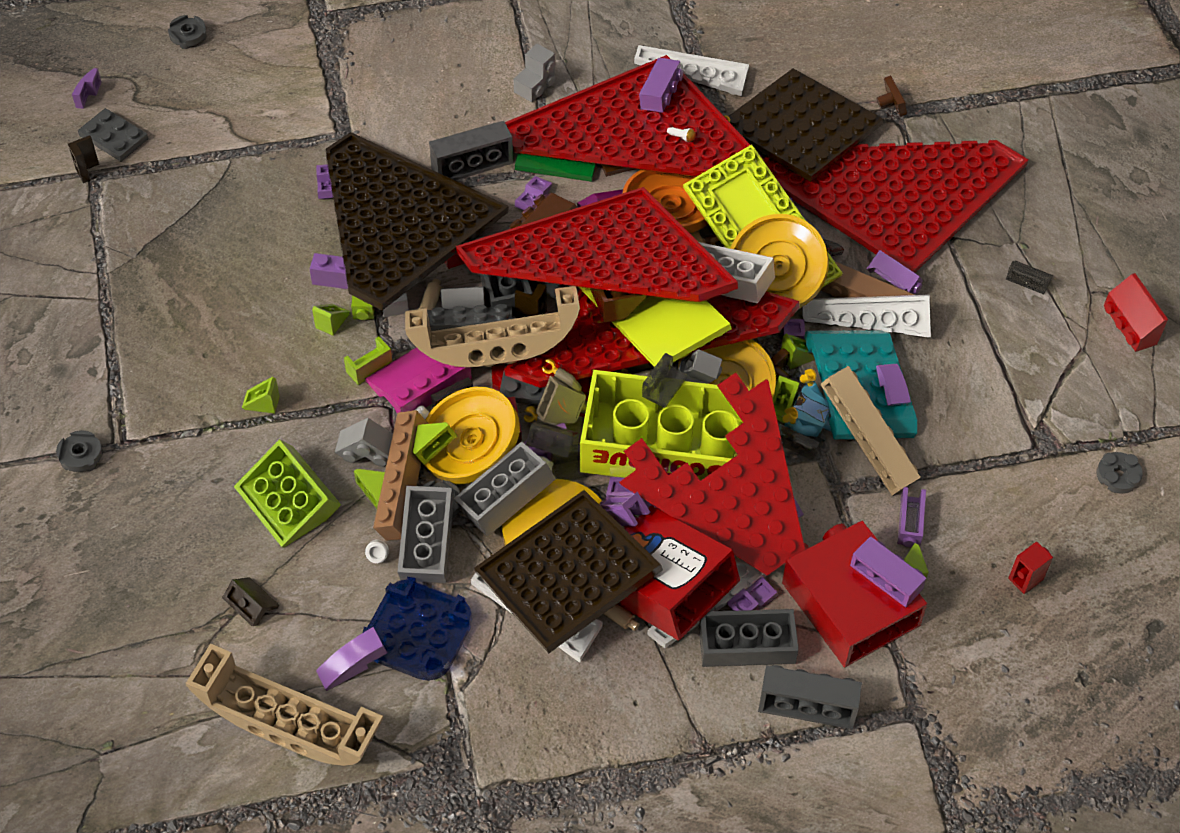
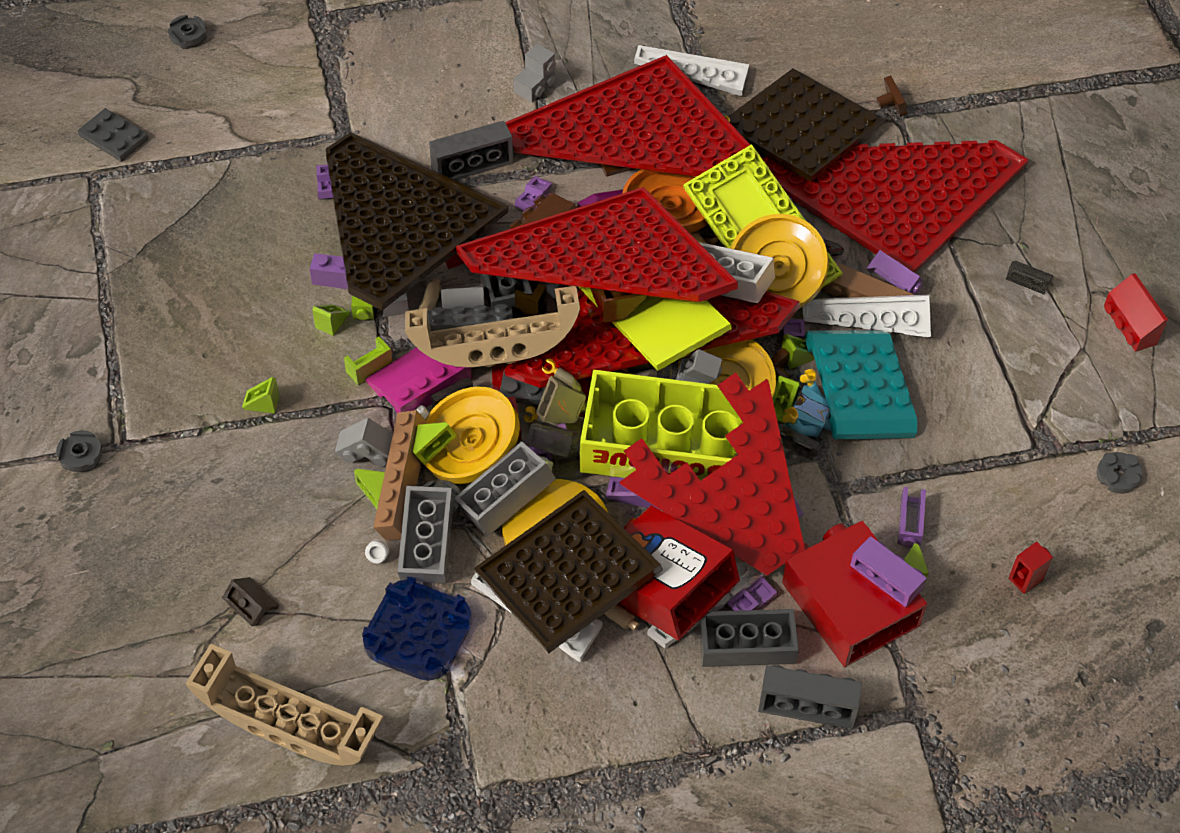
dark brown panel [68,135,100,183] -> none
medium lavender slope [72,68,102,109] -> none
lime slope [234,439,341,548] -> none
medium lavender slope [316,627,387,691] -> none
green tile [515,153,596,182] -> none
medium lavender window [599,492,650,526] -> none
medium lavender brick [639,58,683,113] -> none
clear smoke panel [642,353,688,408] -> none
white piece [667,127,696,142] -> none
tan brick [820,366,921,495] -> none
medium lavender slope [876,364,911,406] -> none

